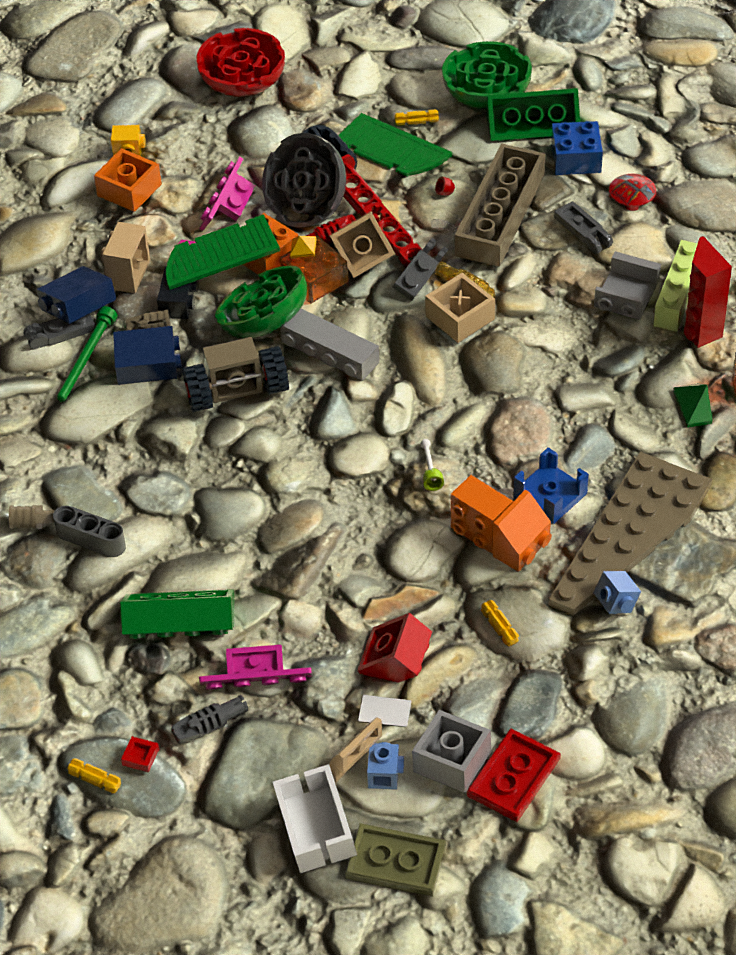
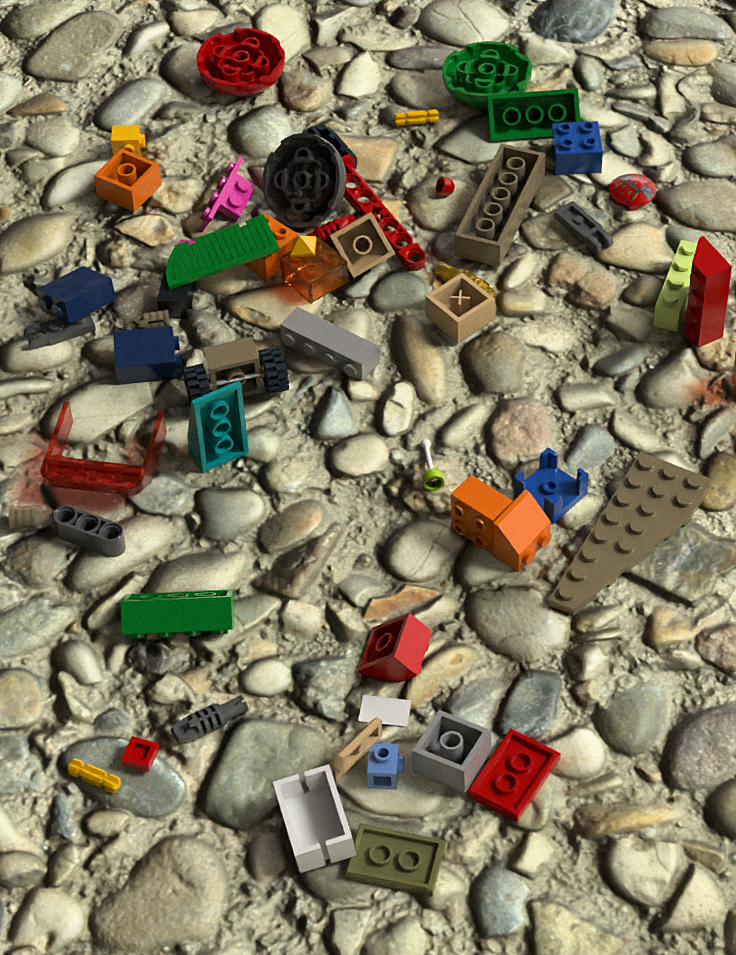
green piece [56,306,118,402] -> none
tan brick [101,222,151,293] -> none
dark pink bracket [199,644,312,690] -> none
green brick [215,266,307,339] -> none
green piece [338,113,452,177] -> none
dark grey hinge [393,238,448,301] -> none
clear piece [431,218,462,232] -> none
yellow axle [481,600,519,647] -> none
medium blue brick [593,571,641,614] -> none
light grey panel [594,251,661,320] -> none
green slope [673,383,712,428] -> none
none -> clear red windscreen [40,401,167,496]
none -> teal slope [187,381,249,473]

